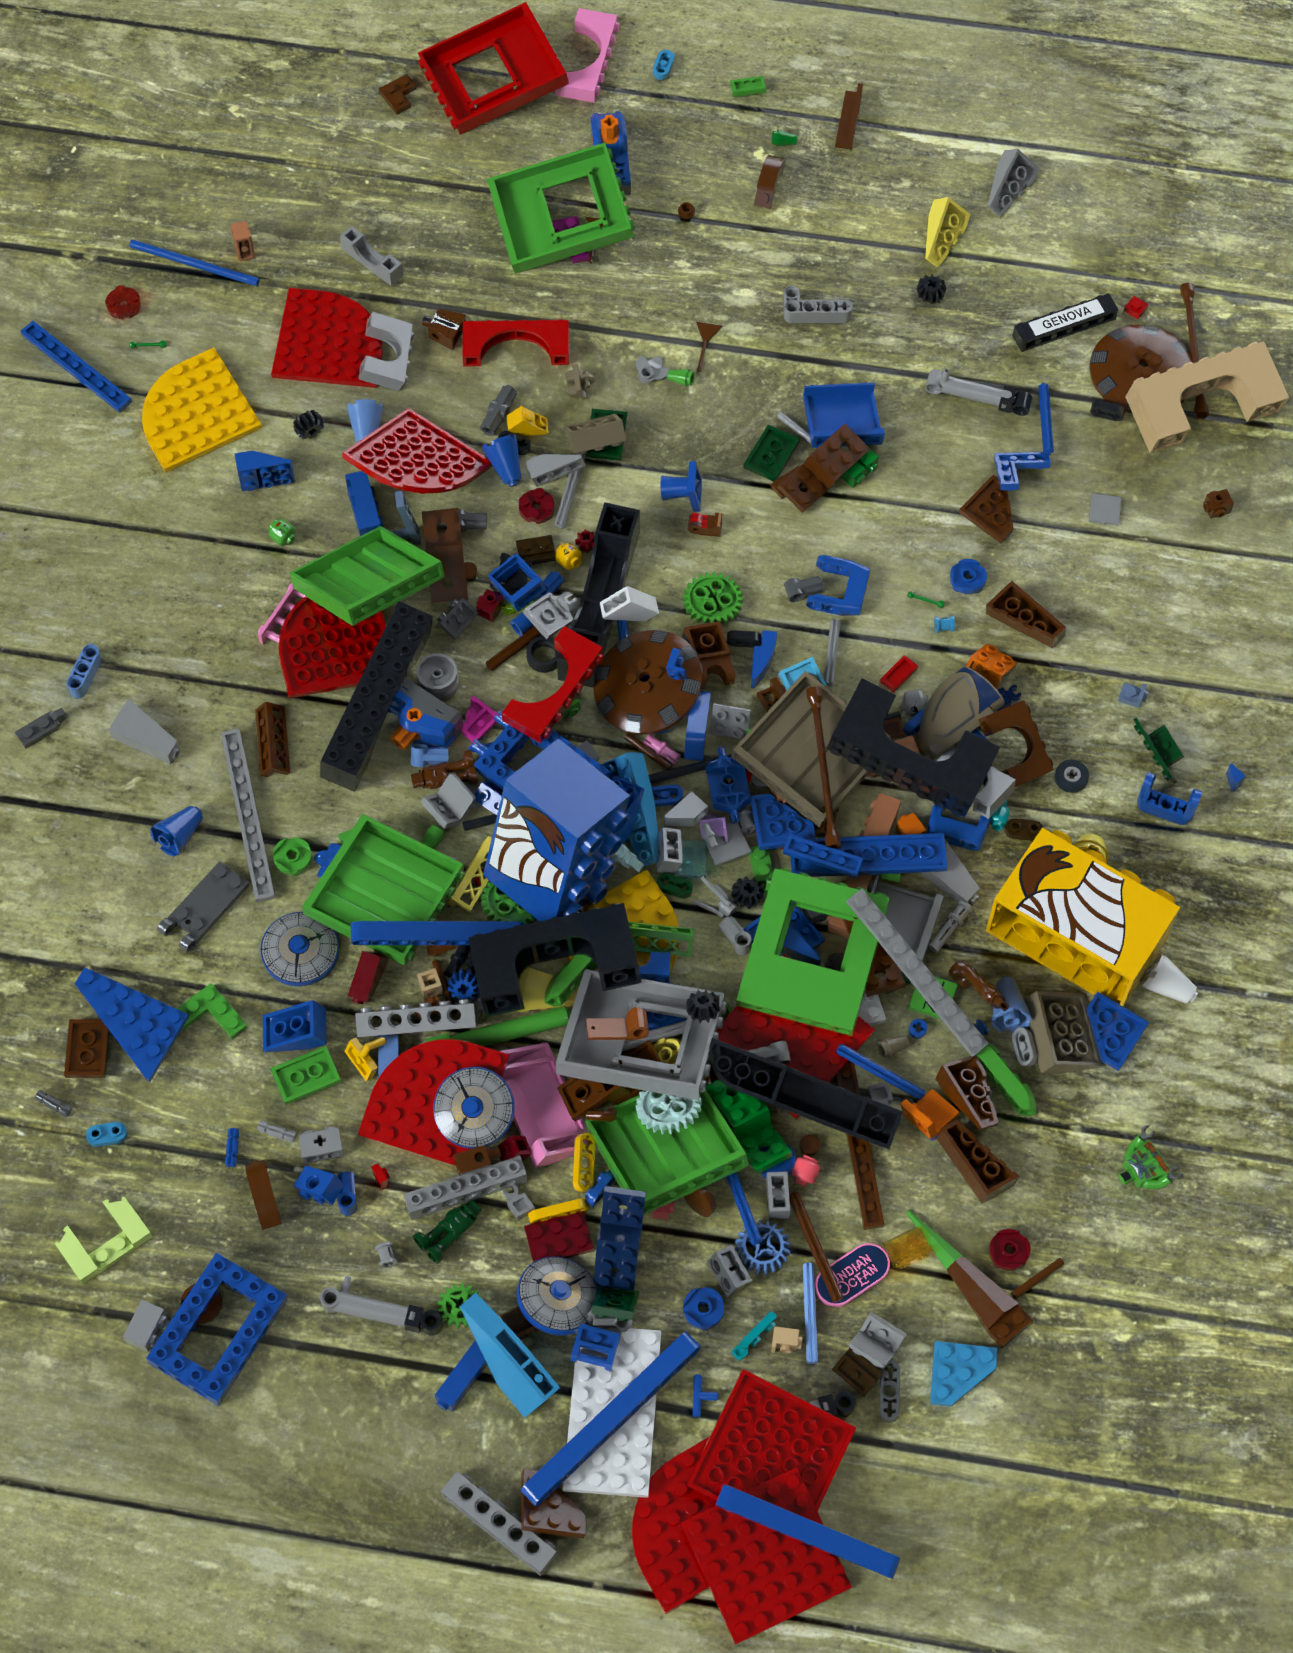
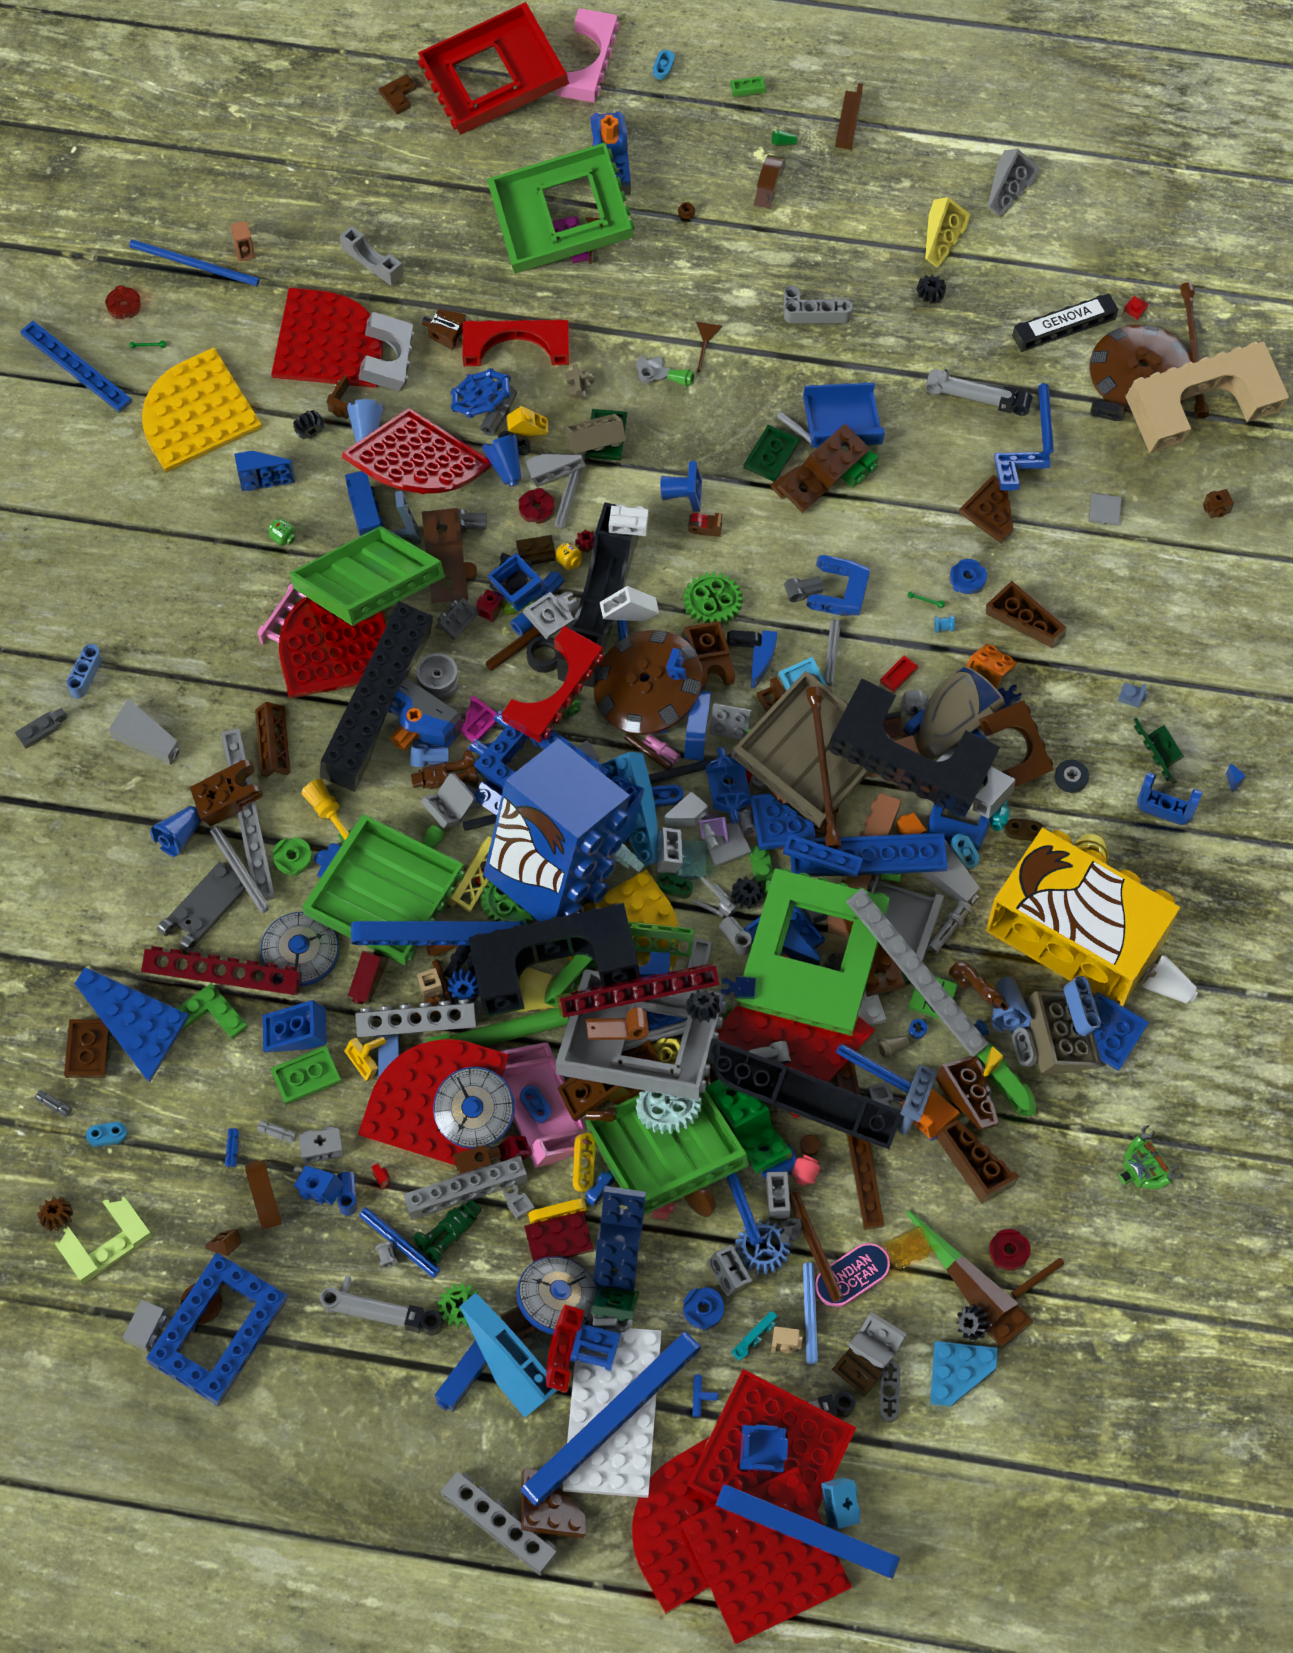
none -> reddish brown gear [37,1196,74,1232]
none -> dark red brick [141,946,302,996]
none -> reddish brown brick [190,760,263,826]
none -> reddish brown slope [205,1229,242,1256]
none -> light grey axle [210,826,270,913]
none -> yellow piece [301,778,350,840]
none -> reddish brown bracket [326,375,349,419]
none -> blue axle [359,1207,440,1278]
none -> blue plate [450,368,511,418]
none -> blue plate [520,1085,551,1123]
none -> red slope [546,1304,584,1393]
none -> dark red brick [556,963,720,1018]
none -> white brick [609,505,648,536]
none -> light grey tile [686,938,713,968]
none -> clear blue plate [721,977,756,999]
none -> blue panel [740,1425,788,1473]
none -> dark grey bar [779,1218,802,1243]
none -> dark azure brick [821,1478,860,1529]
none -> sand blue piece [898,1064,938,1135]
none -> dark azure plate [951,833,980,869]
none -> black gear [955,1304,992,1341]
none -> yellow slope [983,1047,1003,1077]
none -> medium blue beam [1064,976,1101,1036]

